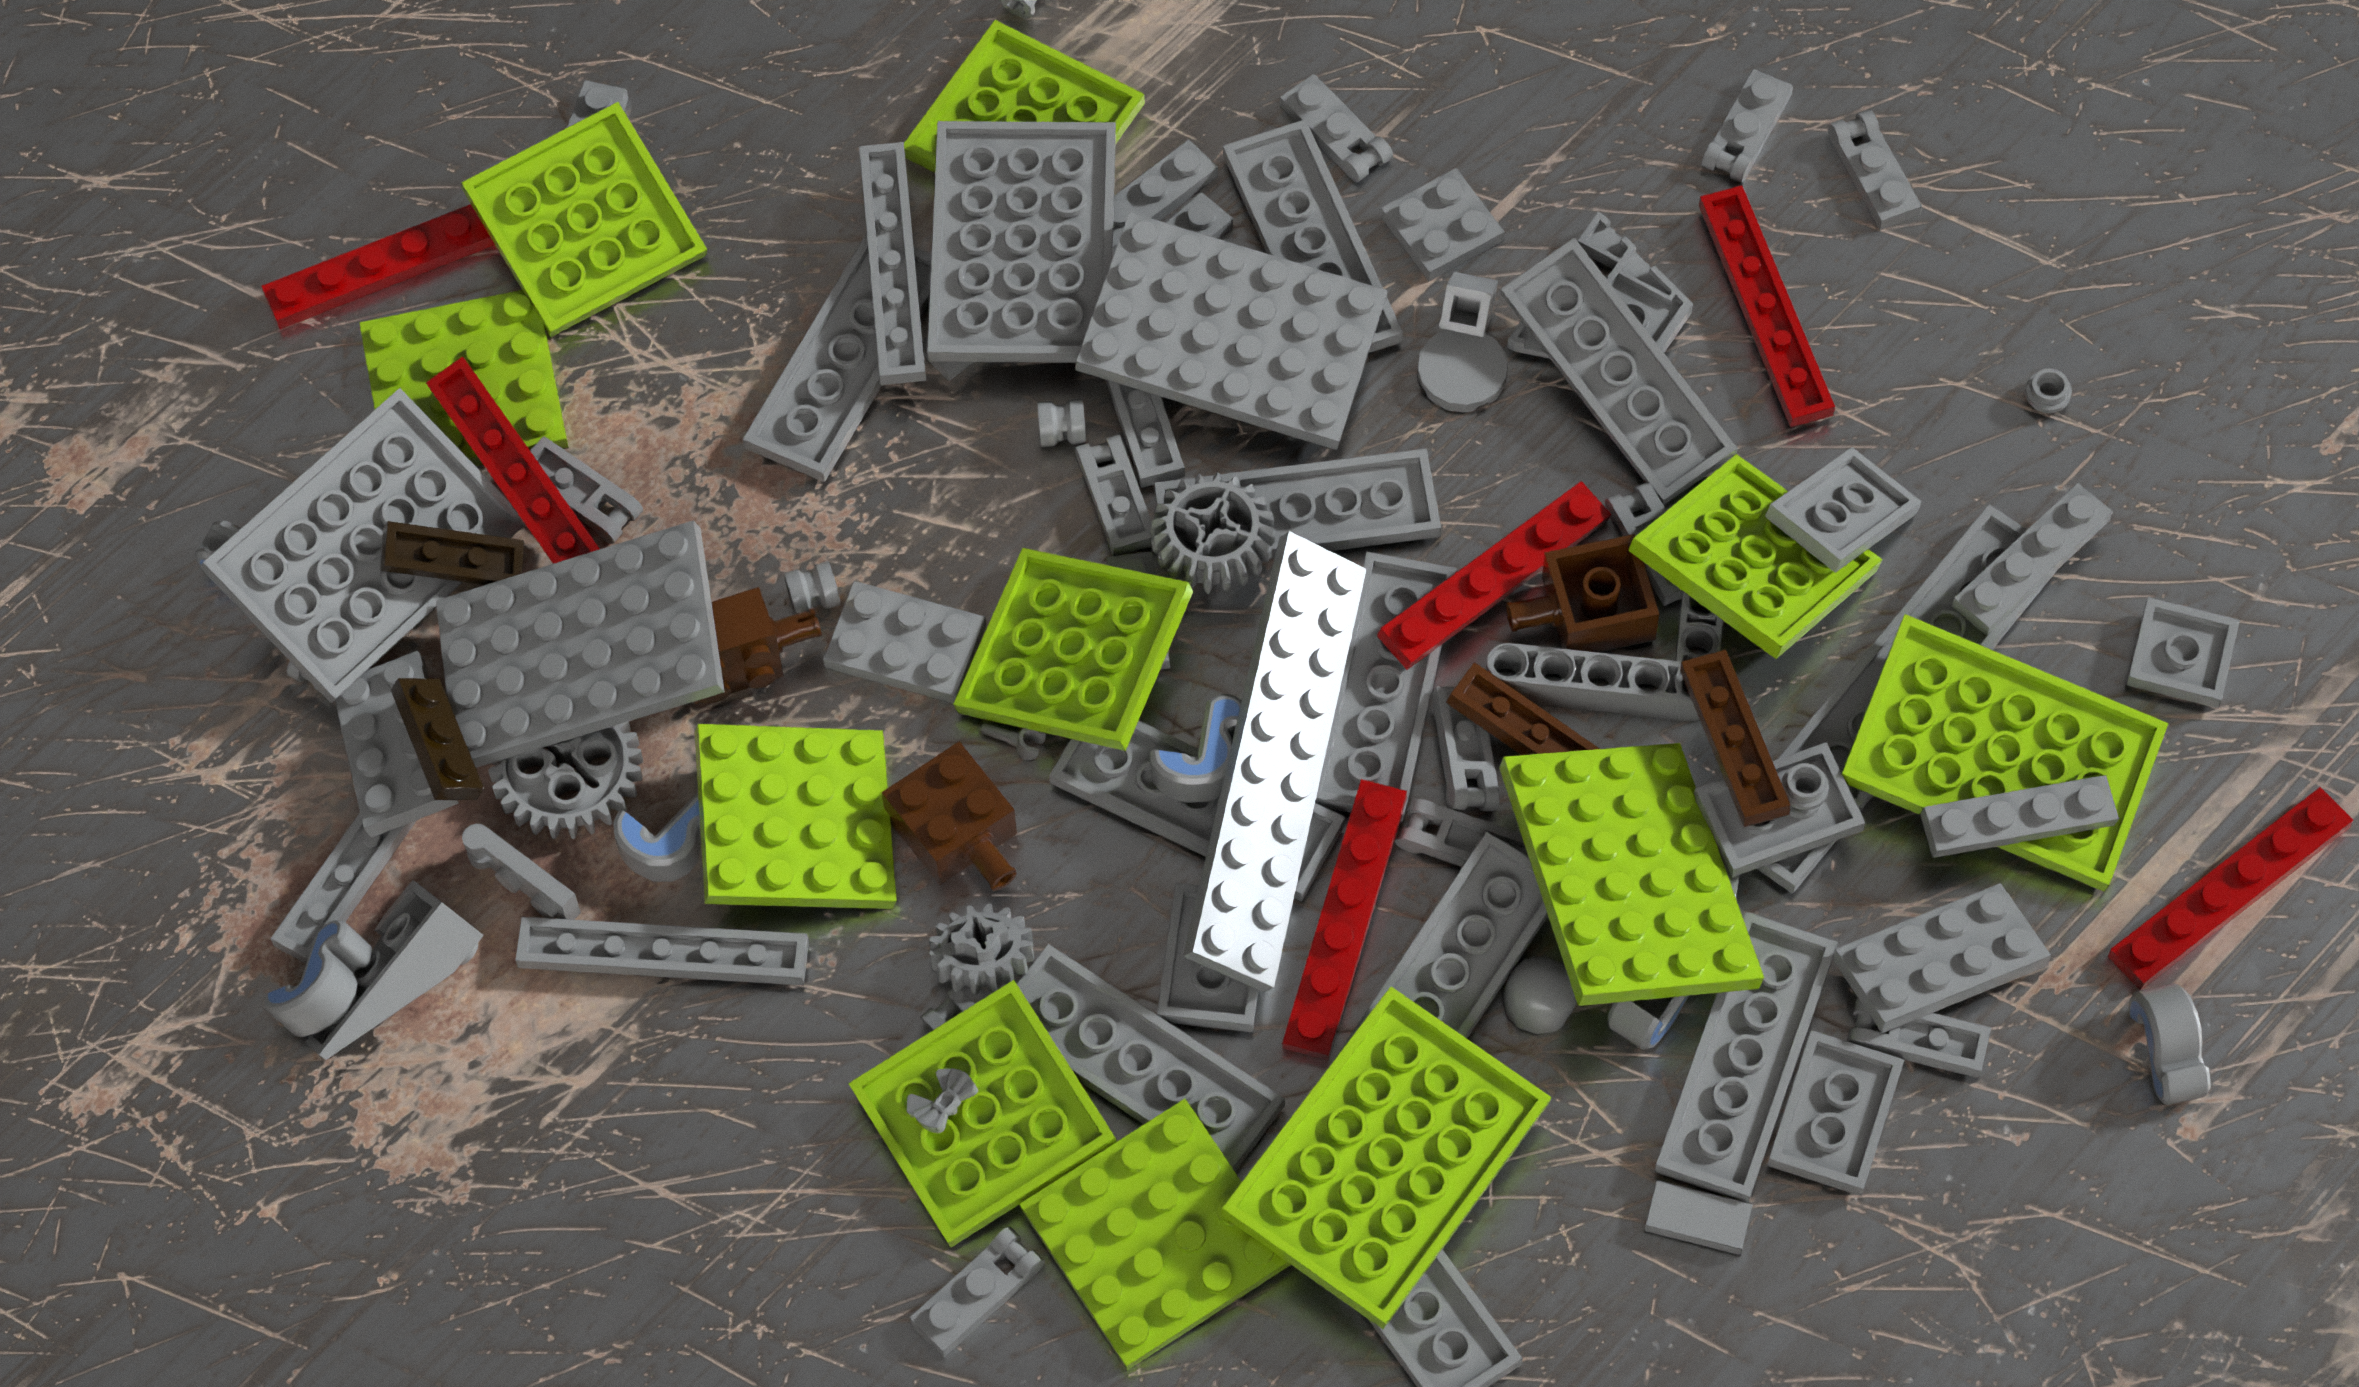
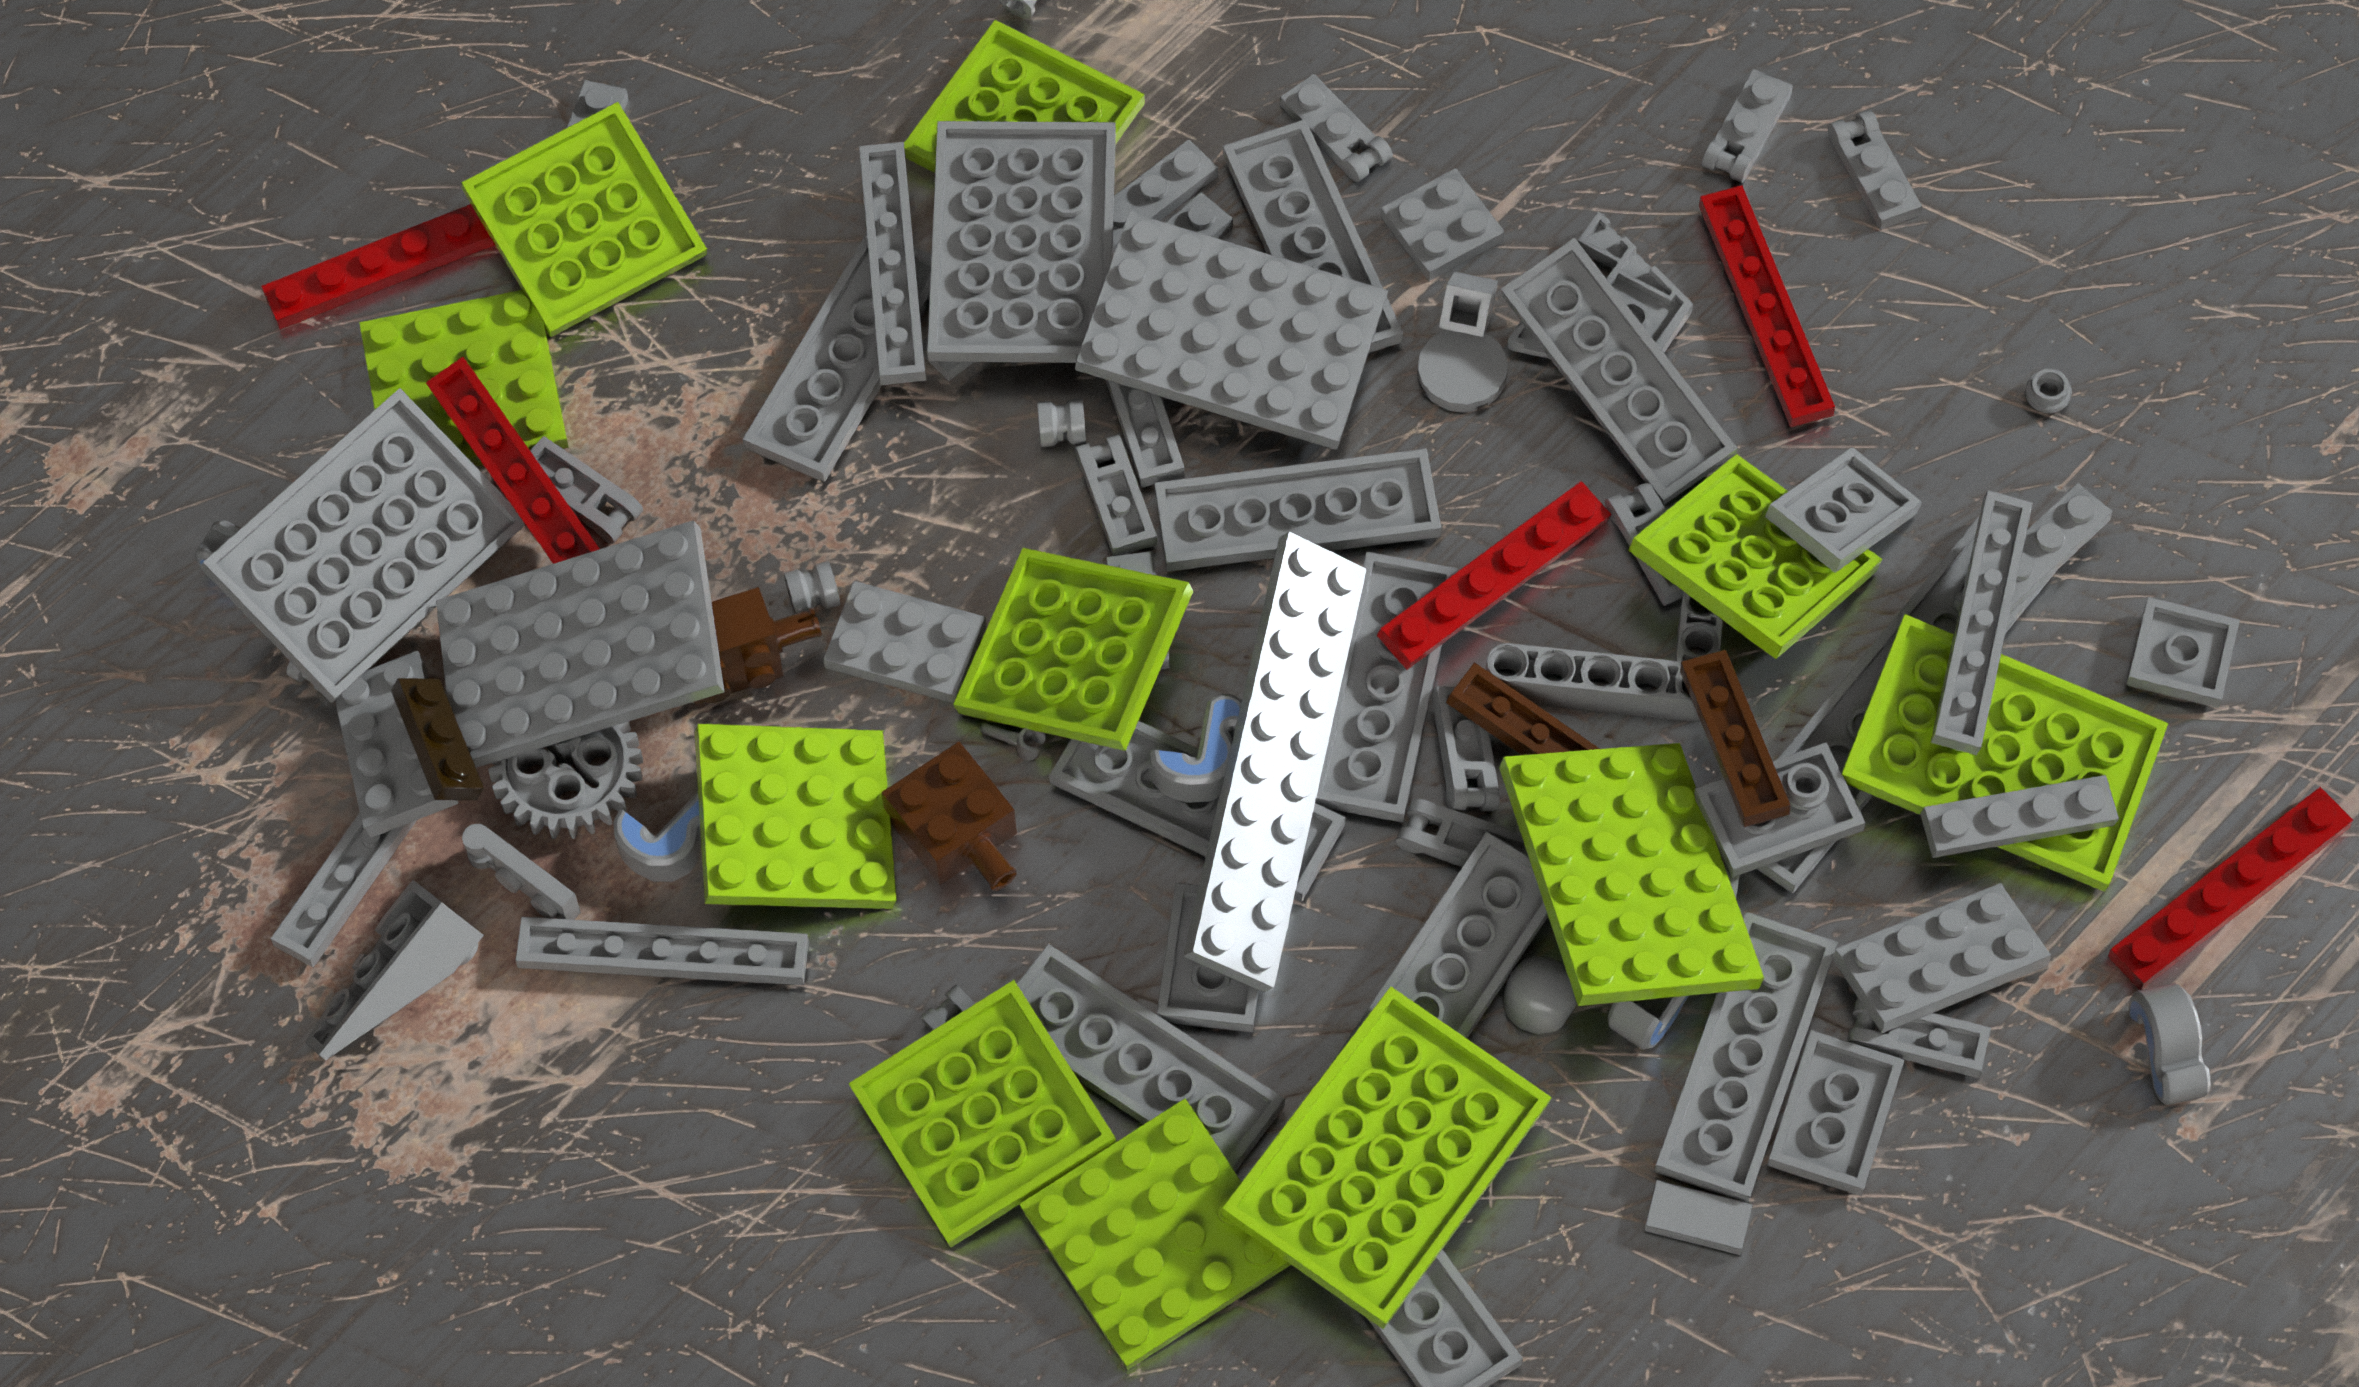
light grey animal [264,920,372,1037] -> none
dark brown plate [380,521,524,585] -> none
light grey piece [907,1068,978,1134] -> none
light grey plate [909,1226,1045,1358] -> none
light grey gear [929,904,1034,995] -> none
light grey gear [1150,471,1275,594] -> none
red plate [1282,779,1407,1061] -> none
reddish brown brick [1506,534,1660,652] -> none
none -> light grey plate [1931,490,2033,755]

